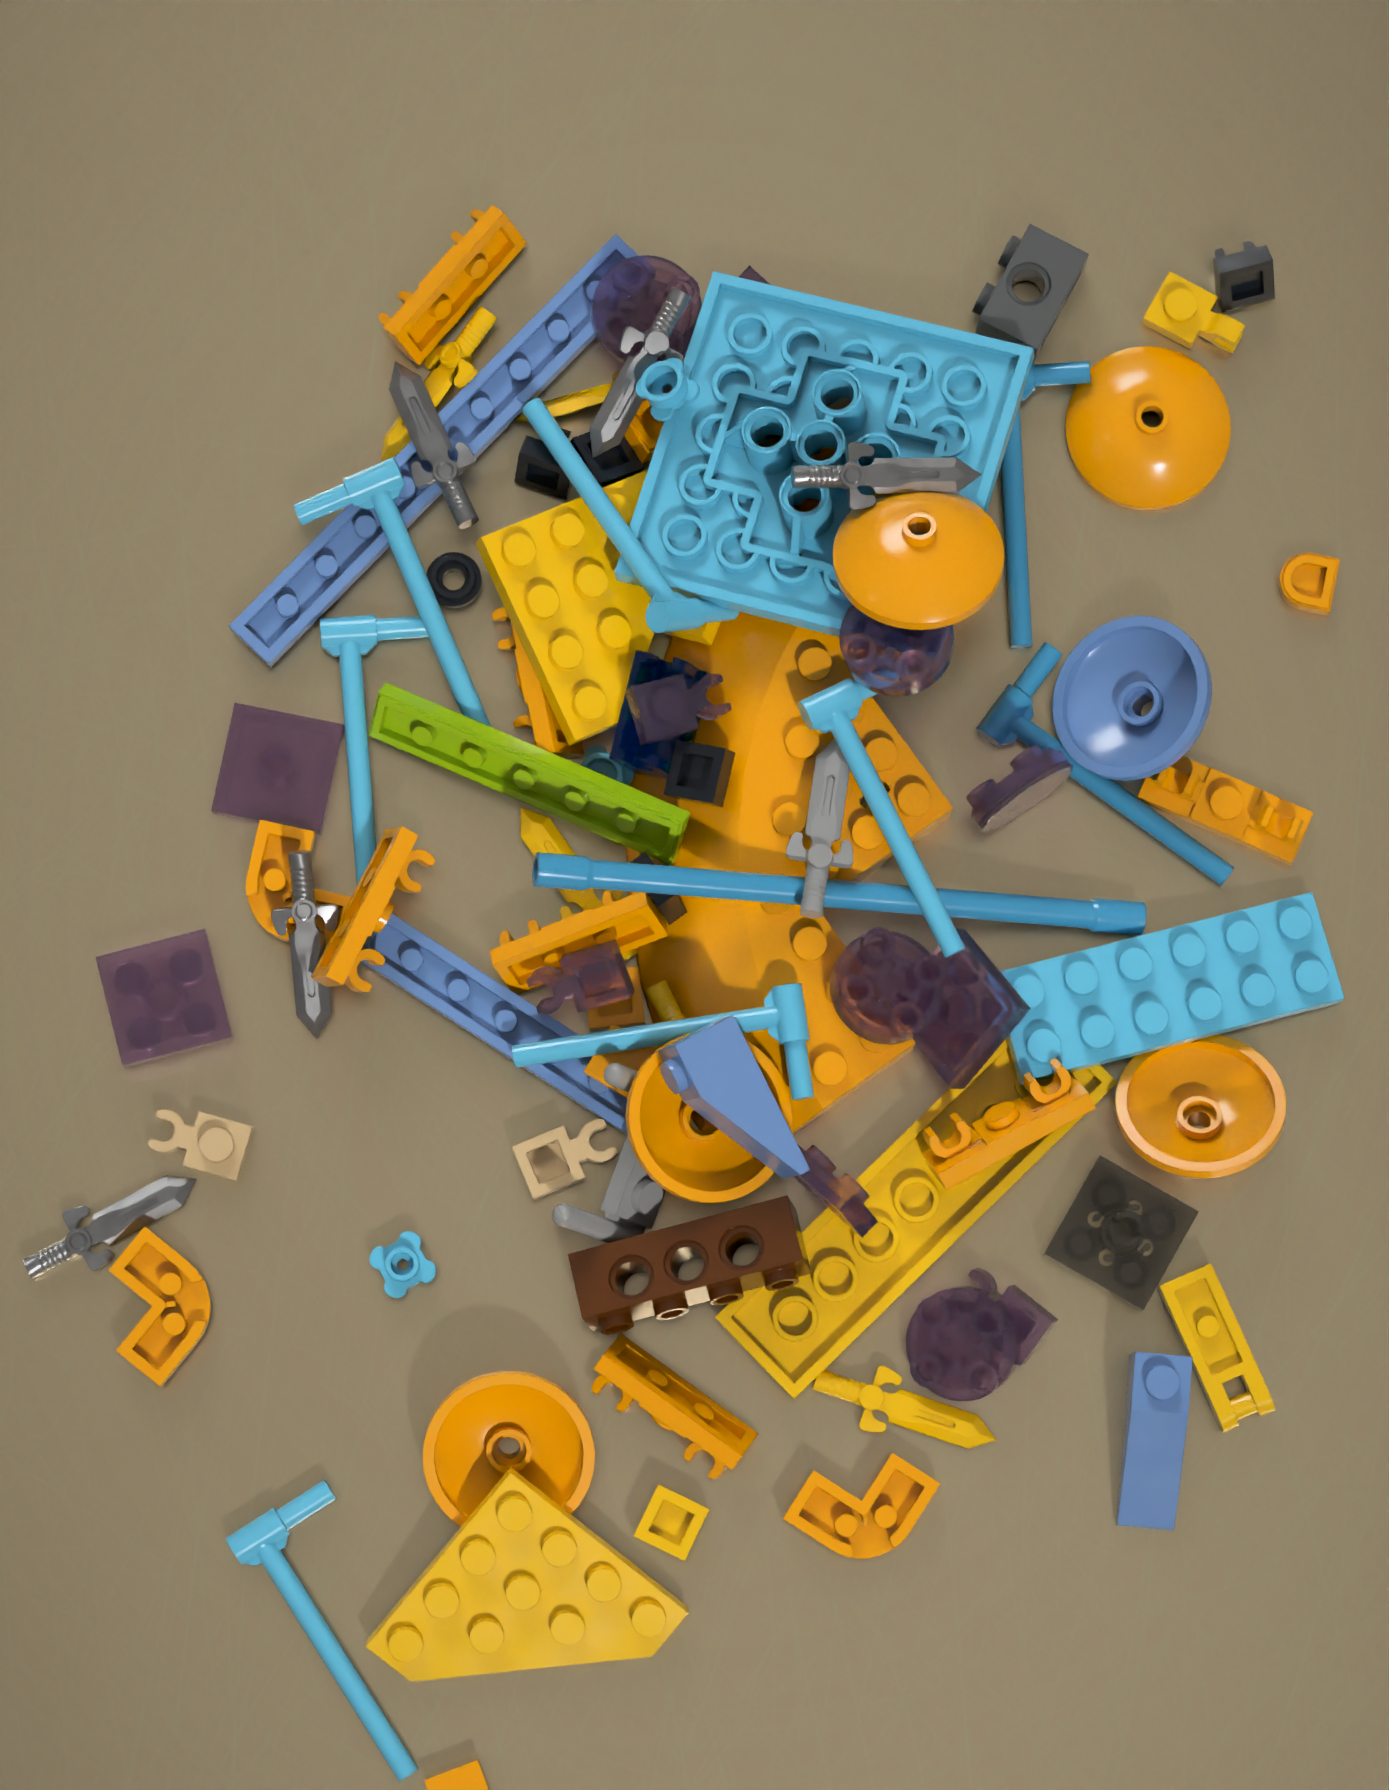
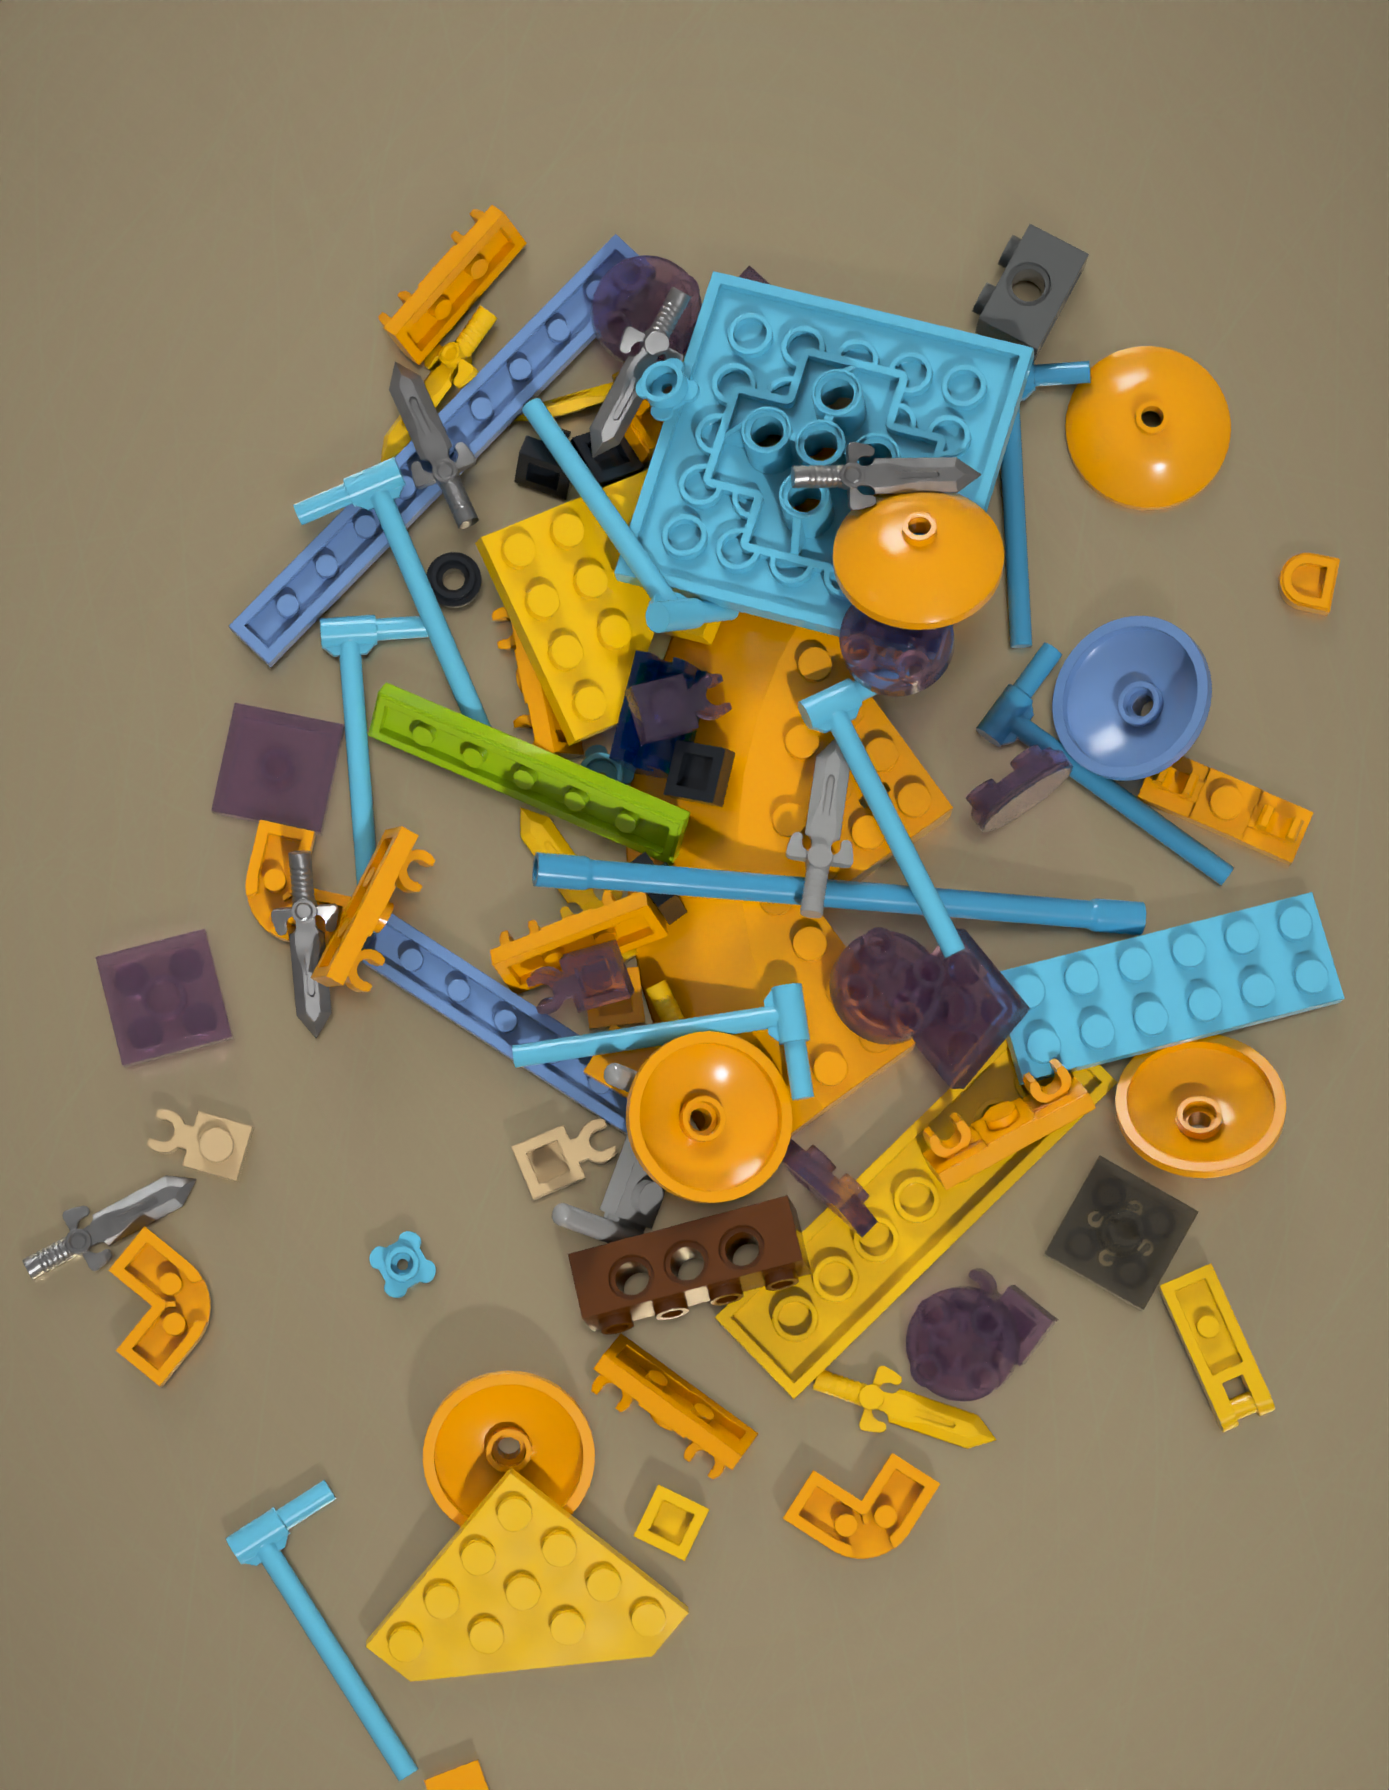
medium blue slope [658,1015,810,1179] -> none
medium blue slope [1116,1352,1193,1530] -> none
yellow plate [1142,271,1245,354] -> none
black tile [1213,241,1275,312] -> none

